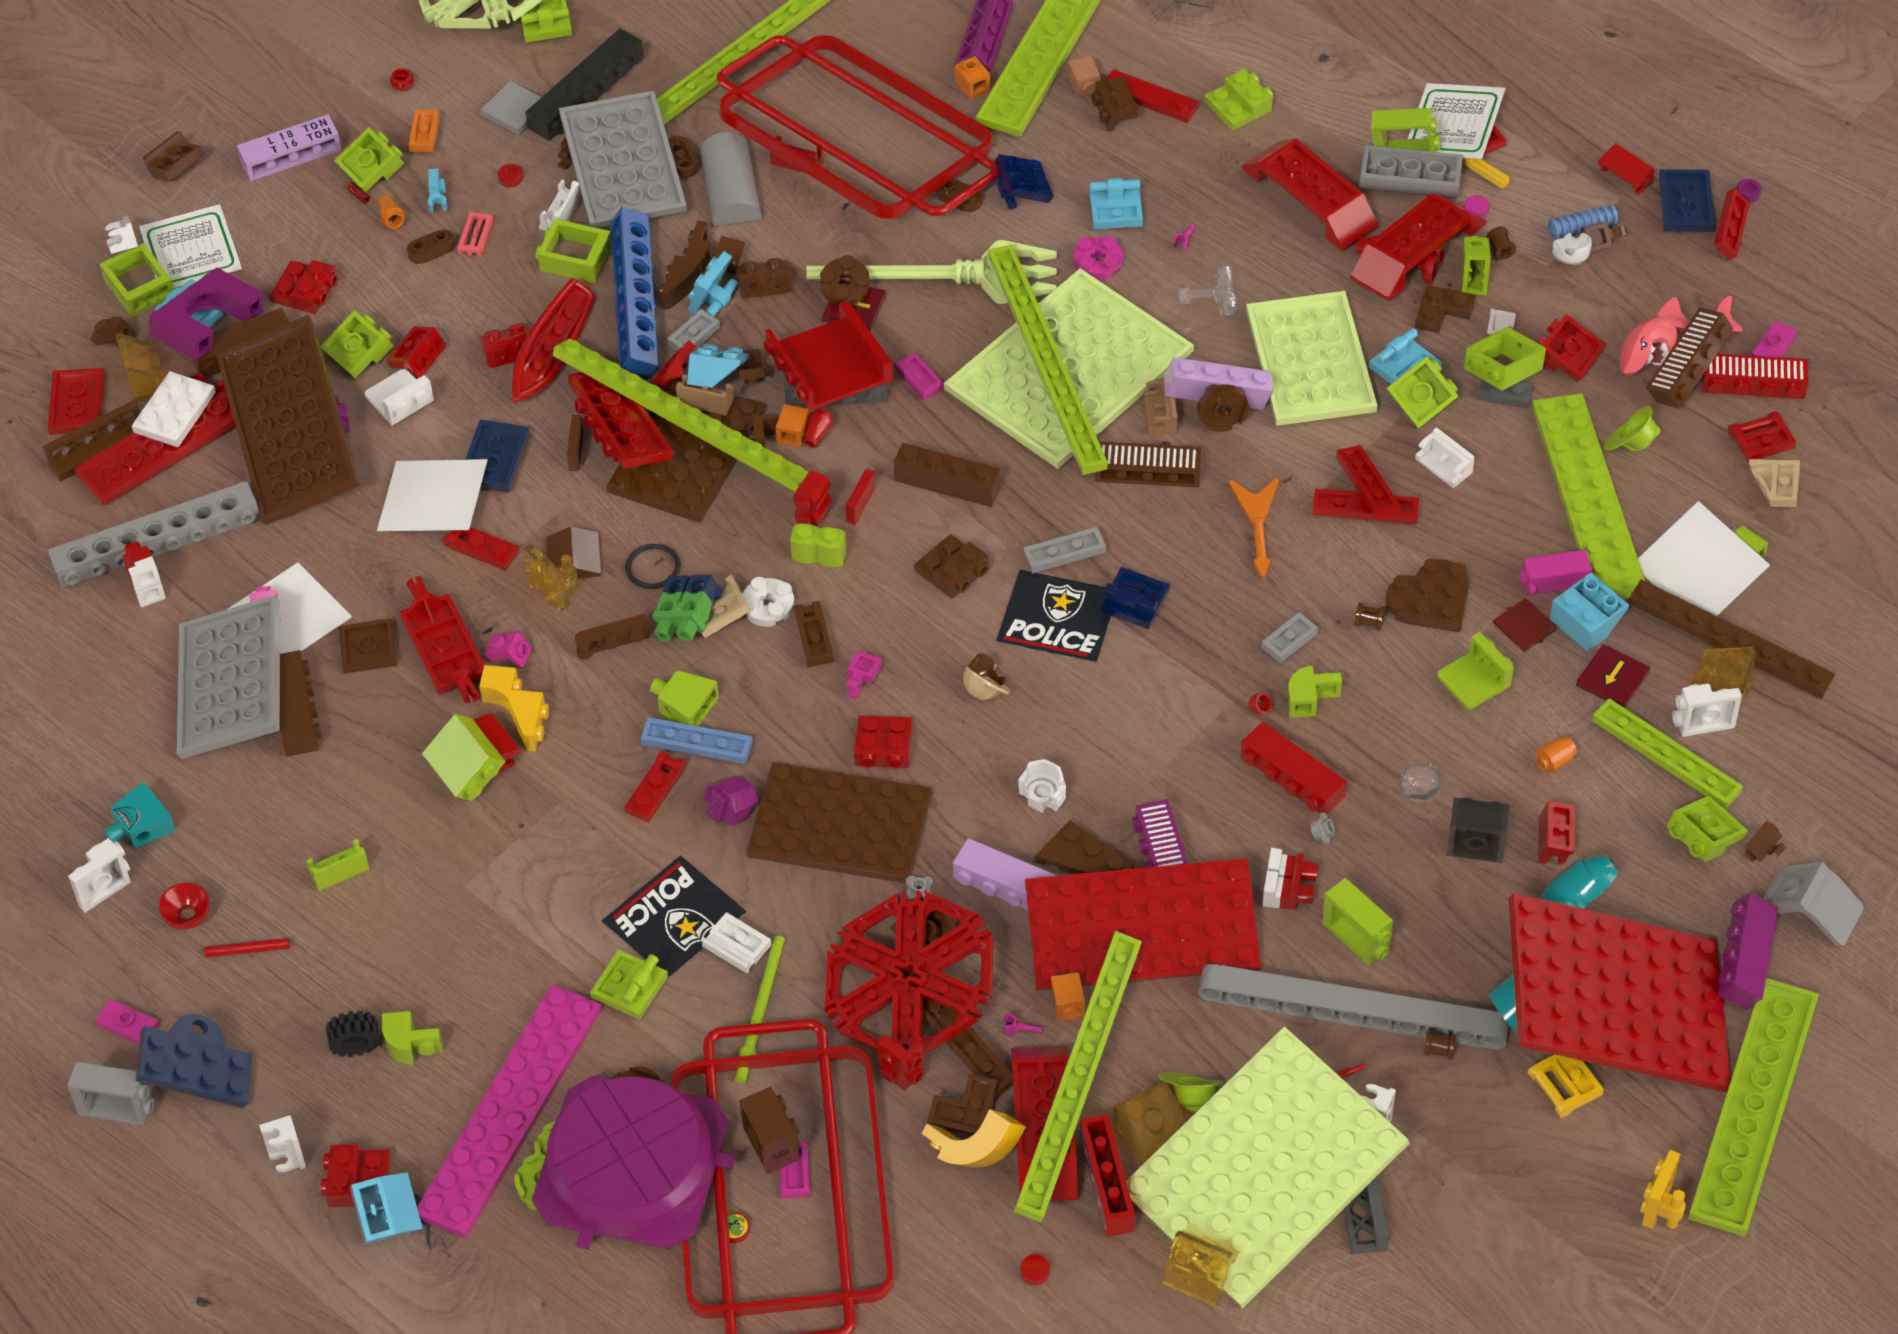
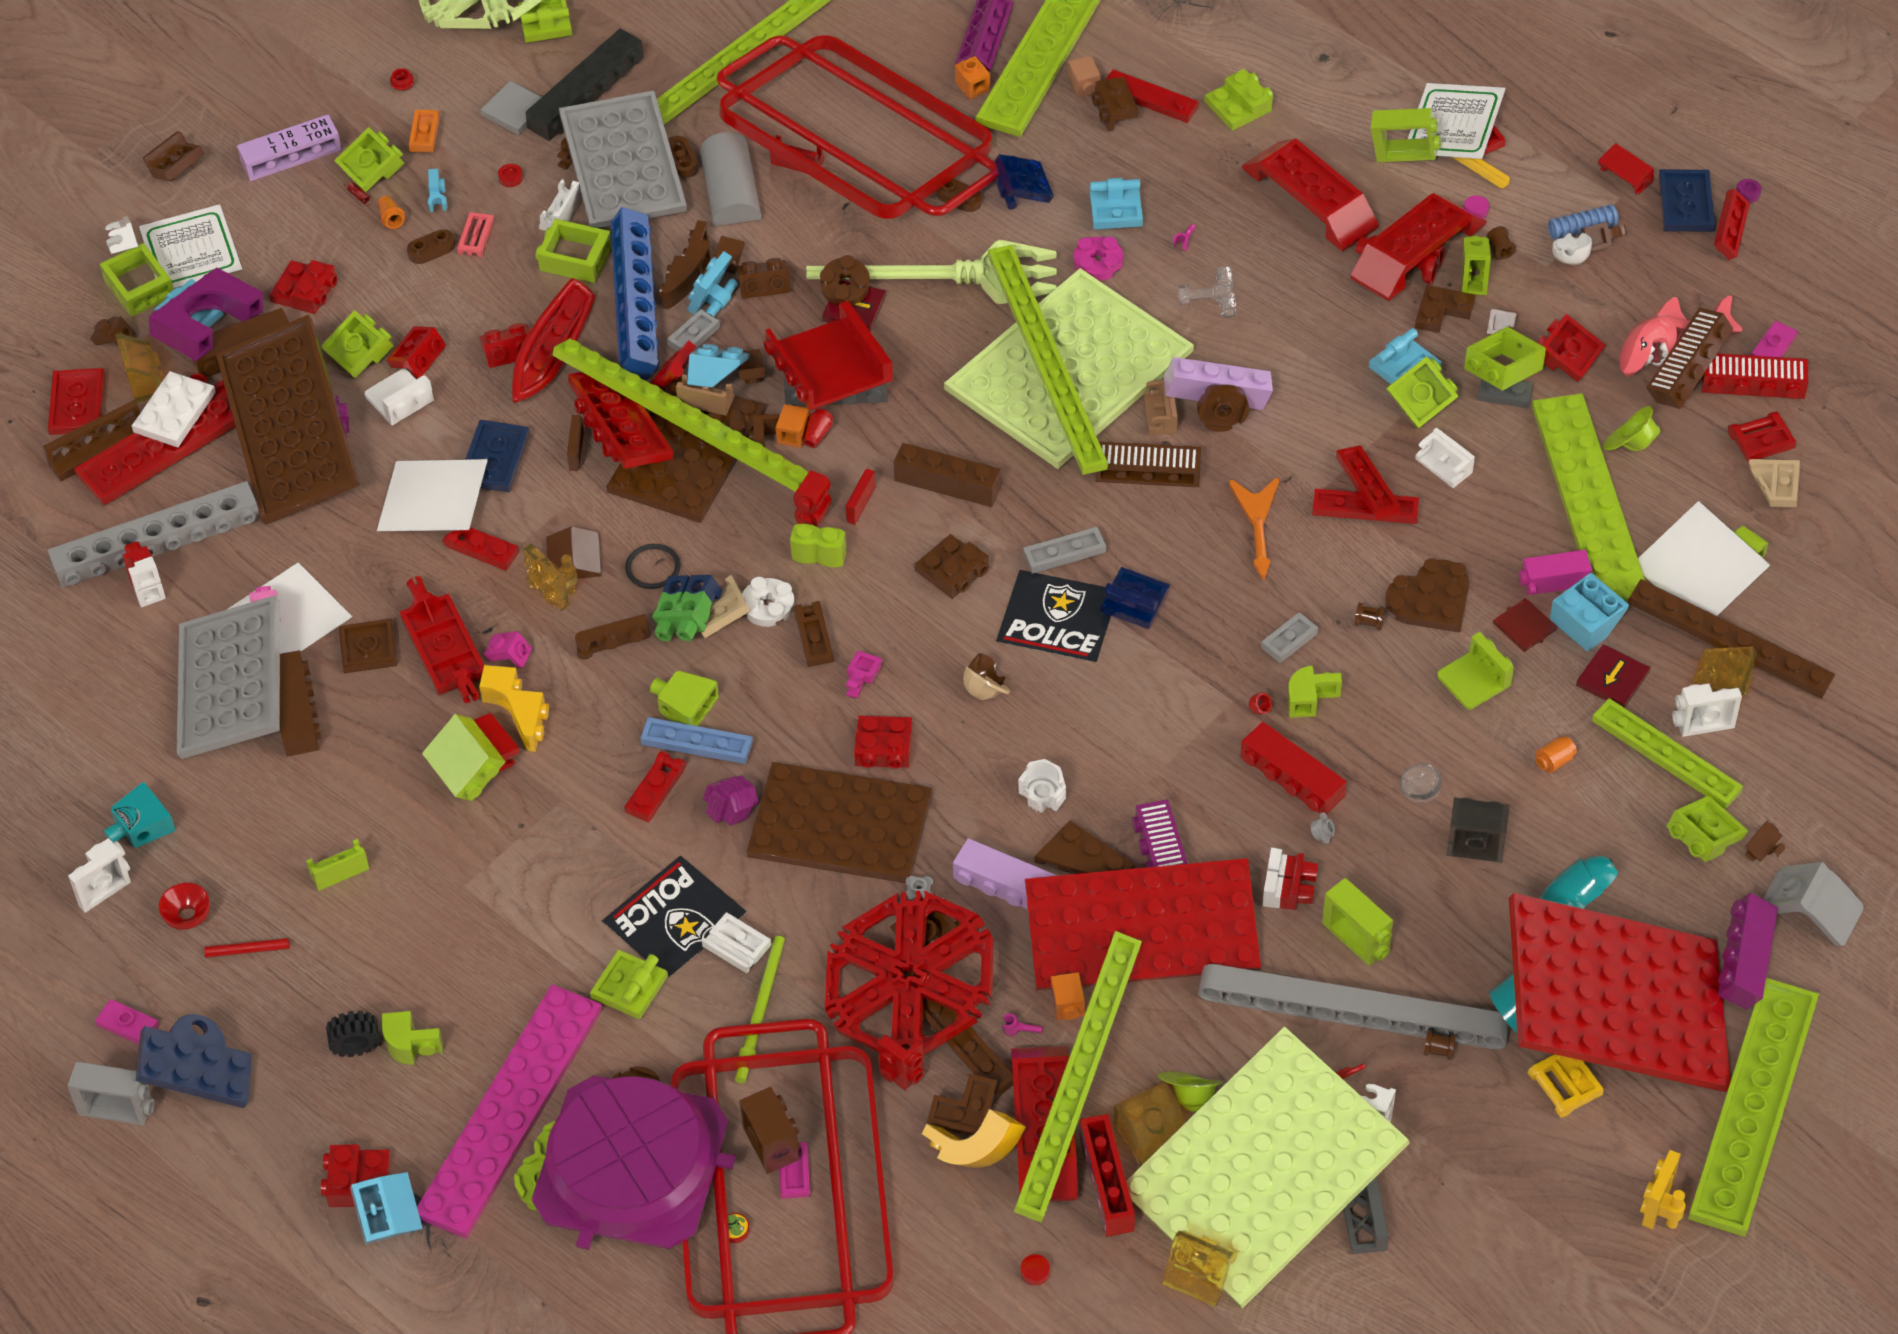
white hinge [259,1115,306,1172] -> none
dark pink tile [894,352,944,401] -> none
yellowish green plate [1246,291,1377,426] -> none
light grey brick [1359,145,1463,198] -> none
red hinge [1538,801,1575,865] -> none

